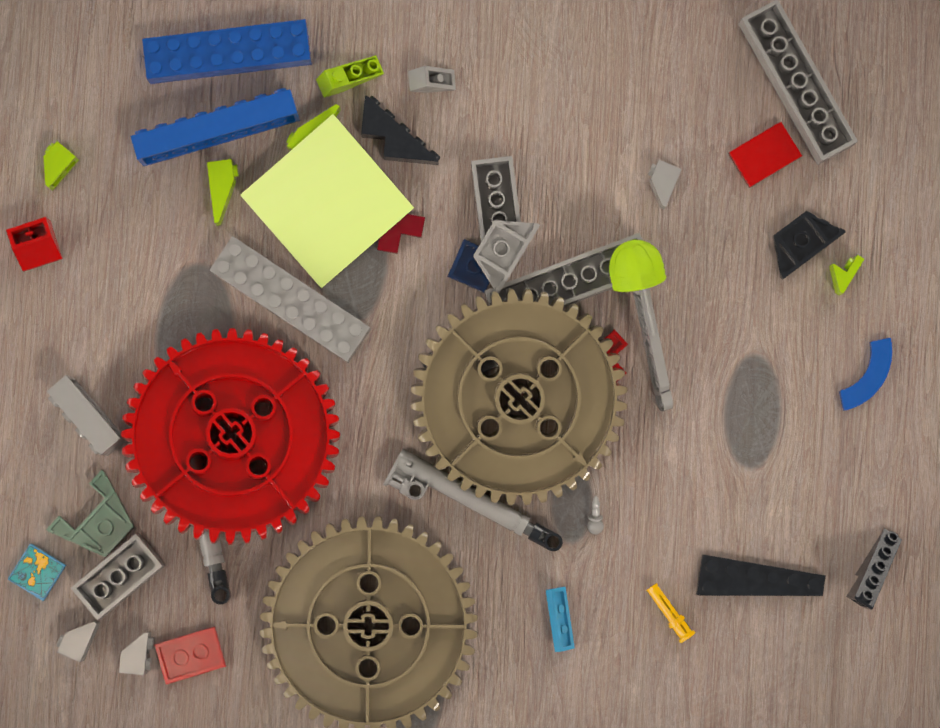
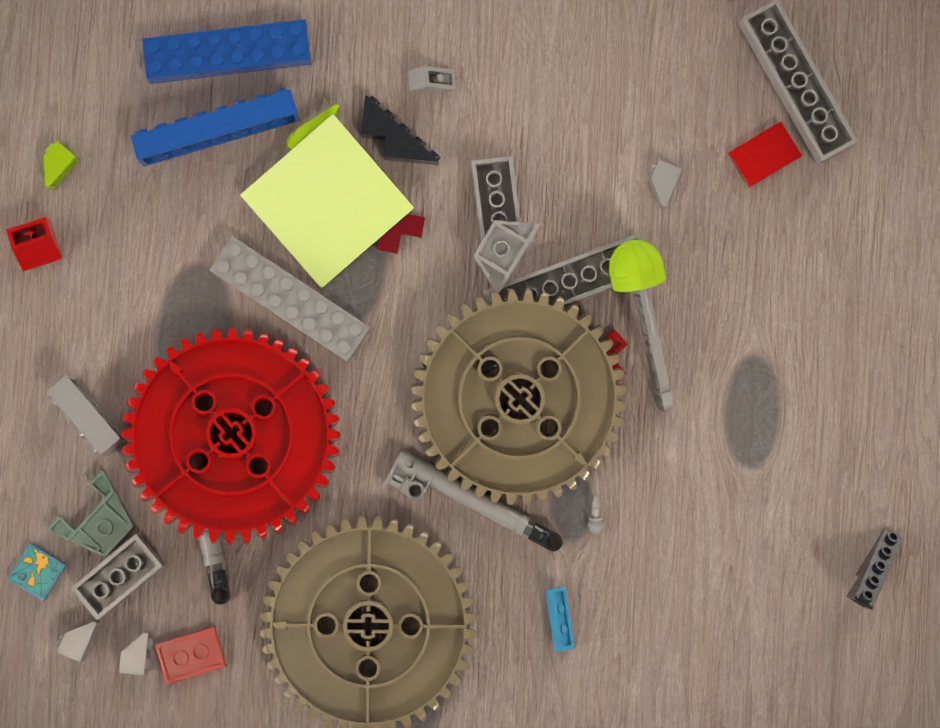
lime slope [207,159,239,226] -> none
lime slope [316,55,384,98] -> none
dark blue tile [447,239,490,293] -> none
yellow pin [646,583,696,643] -> none
black wing [696,554,826,596] -> none
black wing [773,211,846,280] -> none
lime slope [829,255,864,296] -> none
blue tile [839,337,892,411] -> none

